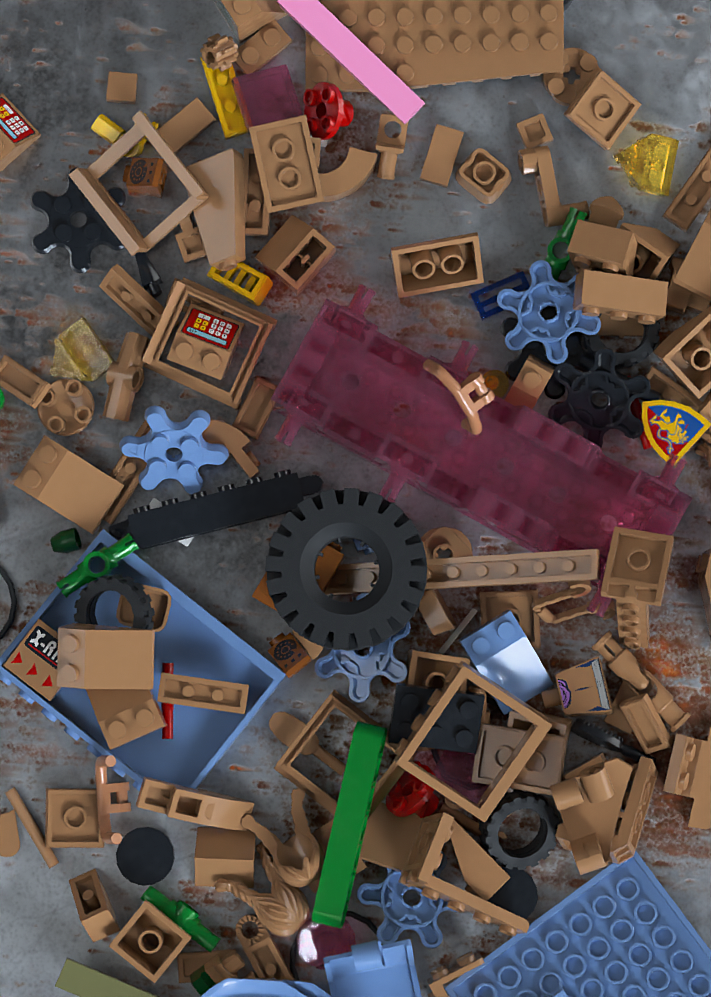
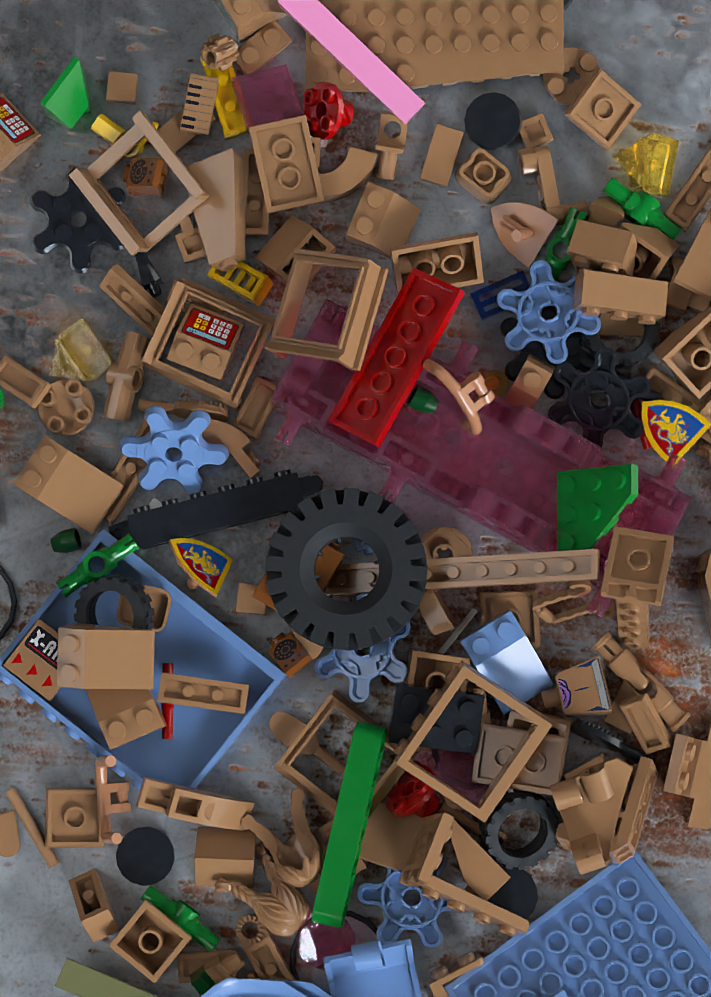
none -> green slope [40,56,91,129]
none -> medium nougat piece [138,398,228,422]
none -> shield [169,538,233,597]
none -> medium nougat tile [180,74,219,136]
none -> medium nougat tile [236,583,266,615]
none -> medium nougat piece [264,248,389,371]
none -> red plate [328,267,465,448]
none -> medium nougat slope [346,182,421,259]
none -> dark green hose [407,385,439,414]
none -> black tile [464,92,522,151]
none -> nougat shield [491,202,559,268]
none -> green plate [557,464,638,551]
none -> green pin [602,177,681,240]

